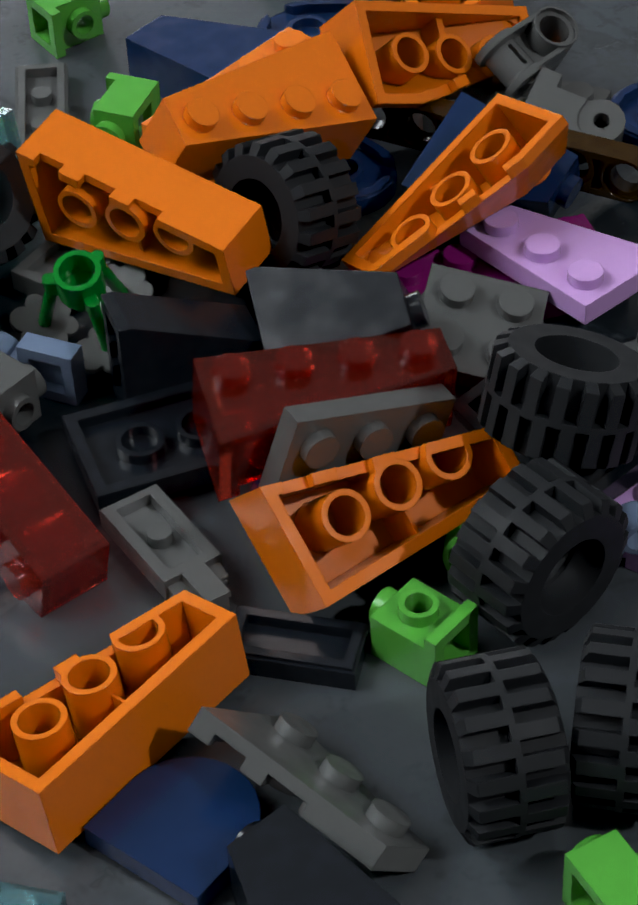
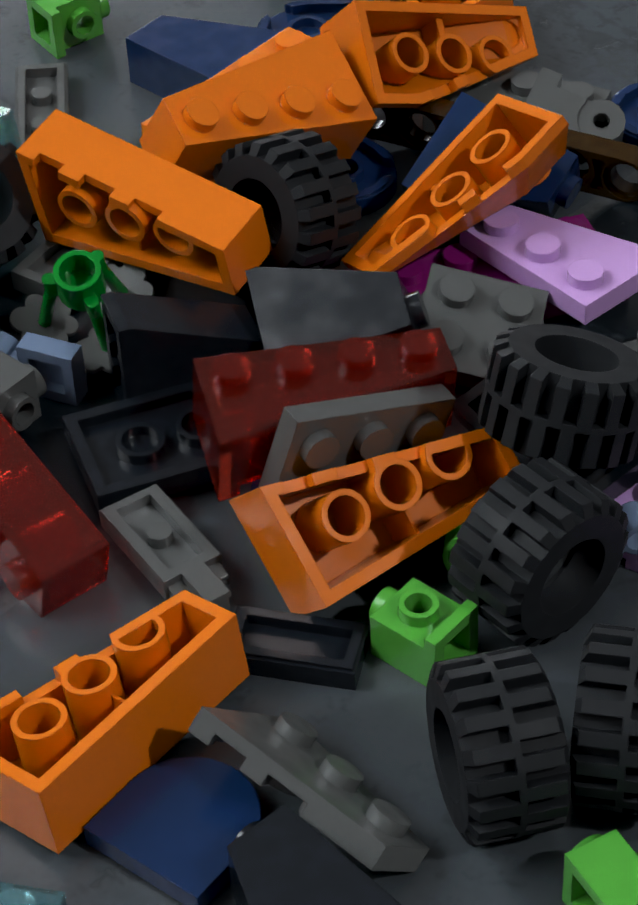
bright green brick [90,72,161,149] -> none
dark grey piece [474,6,579,99] -> none

